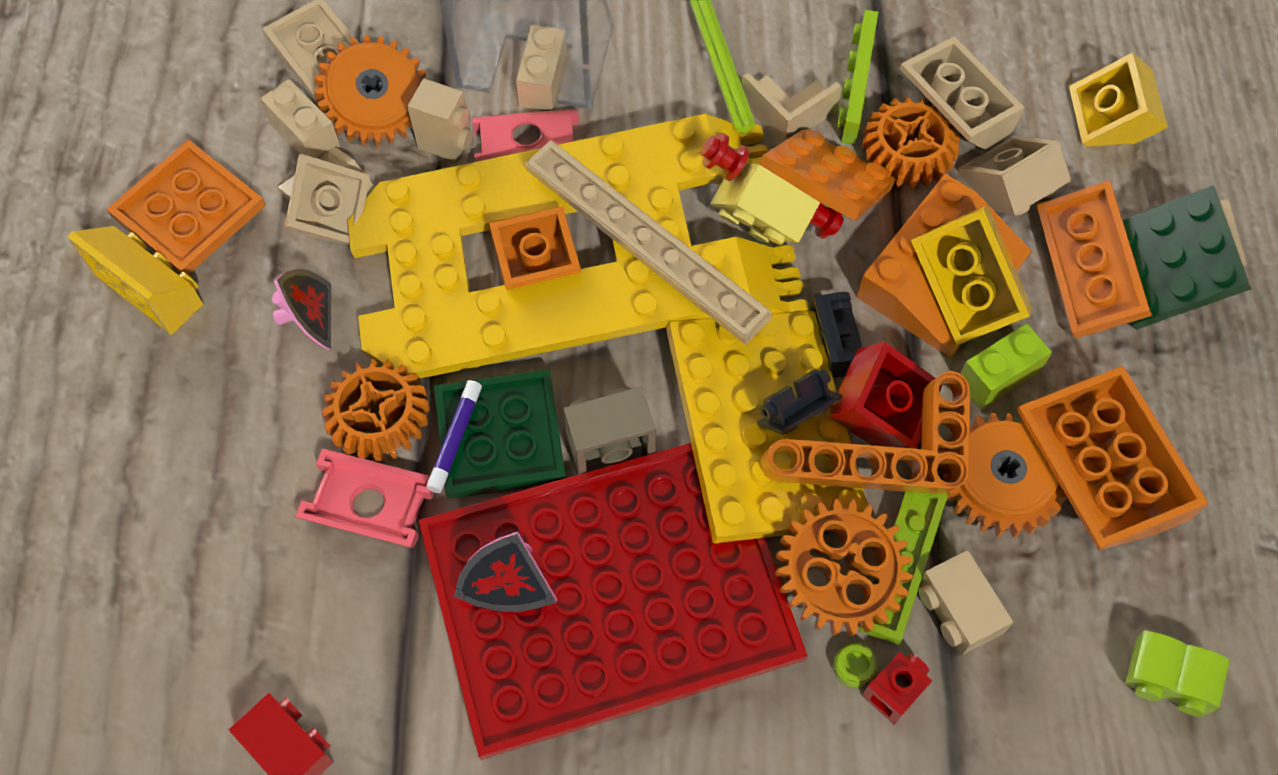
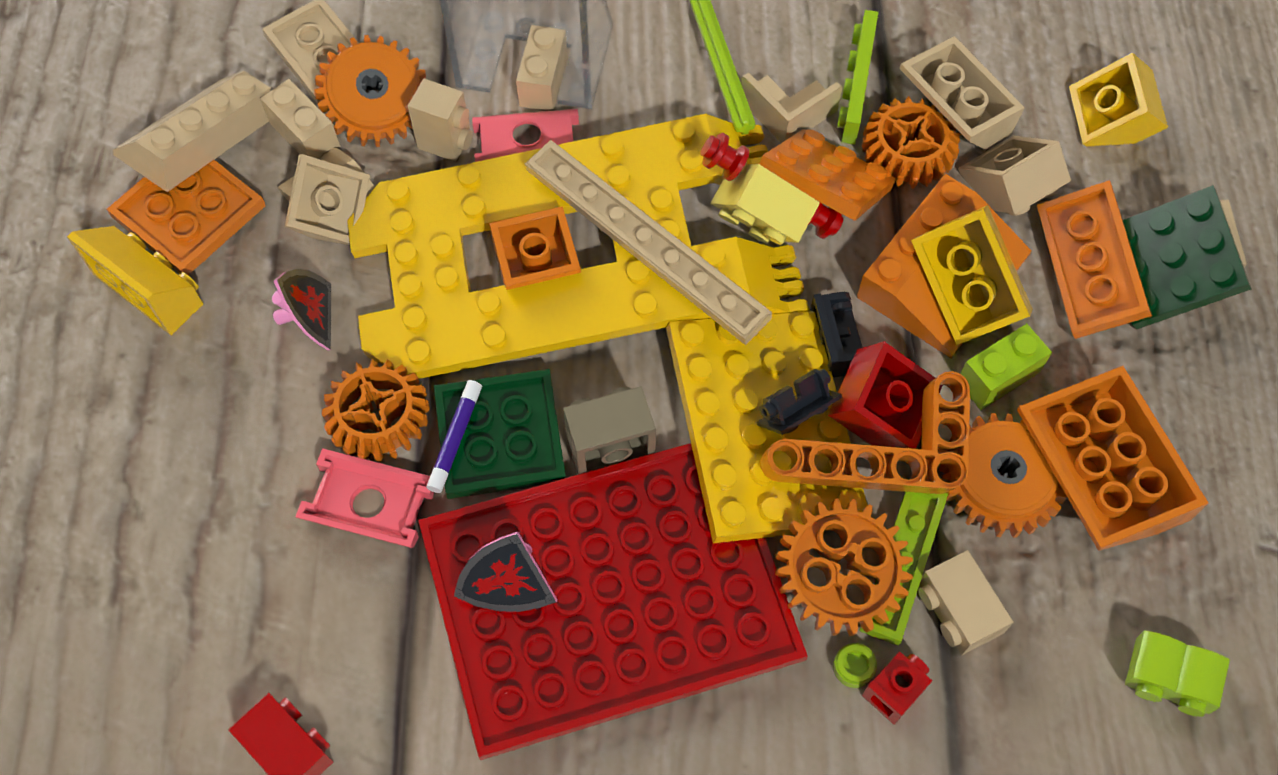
none -> tan slope [113,70,270,192]

